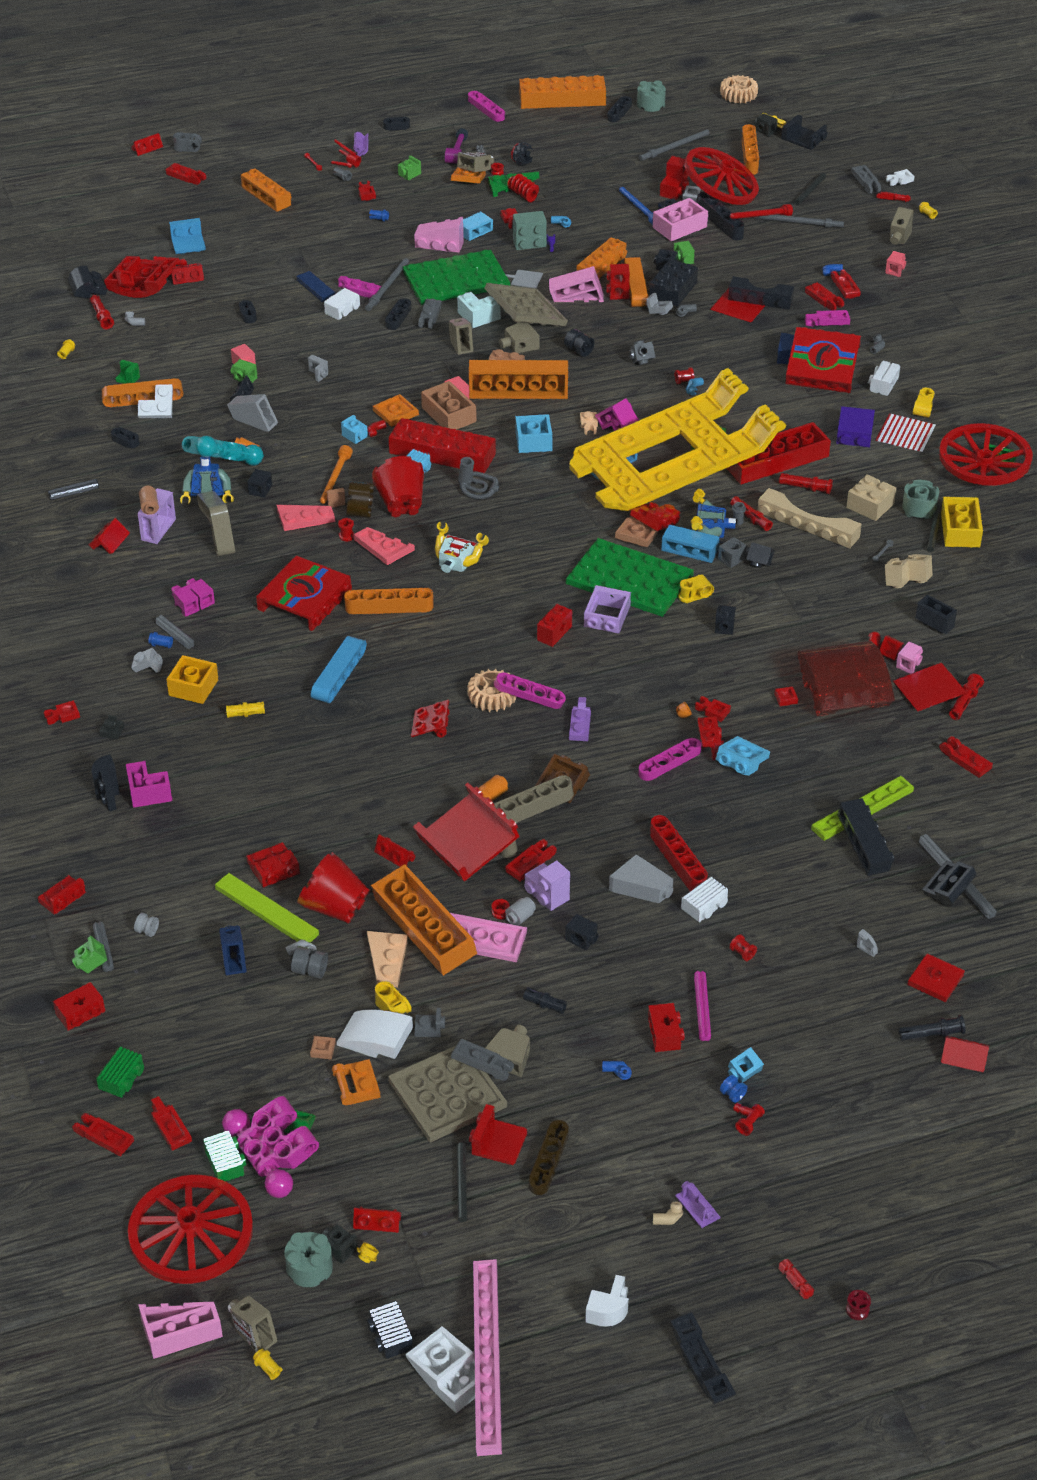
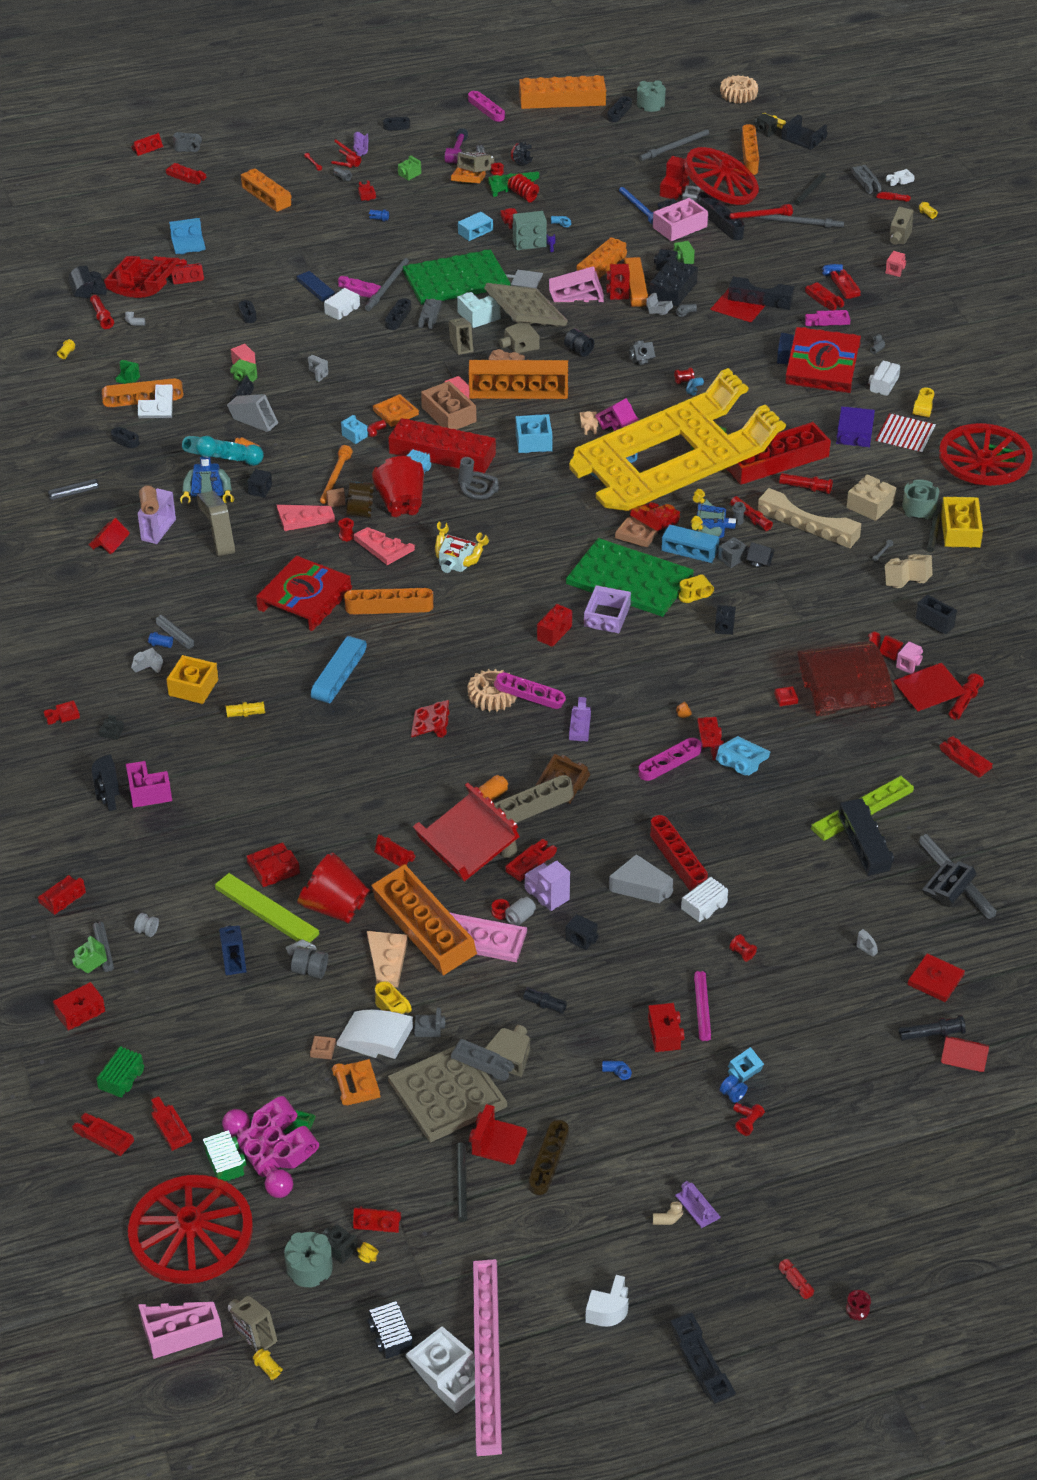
dark pink hips [172,578,215,617] -> none
bright pink wedge [415,217,464,253] -> none
red plate [695,696,731,722] -> none

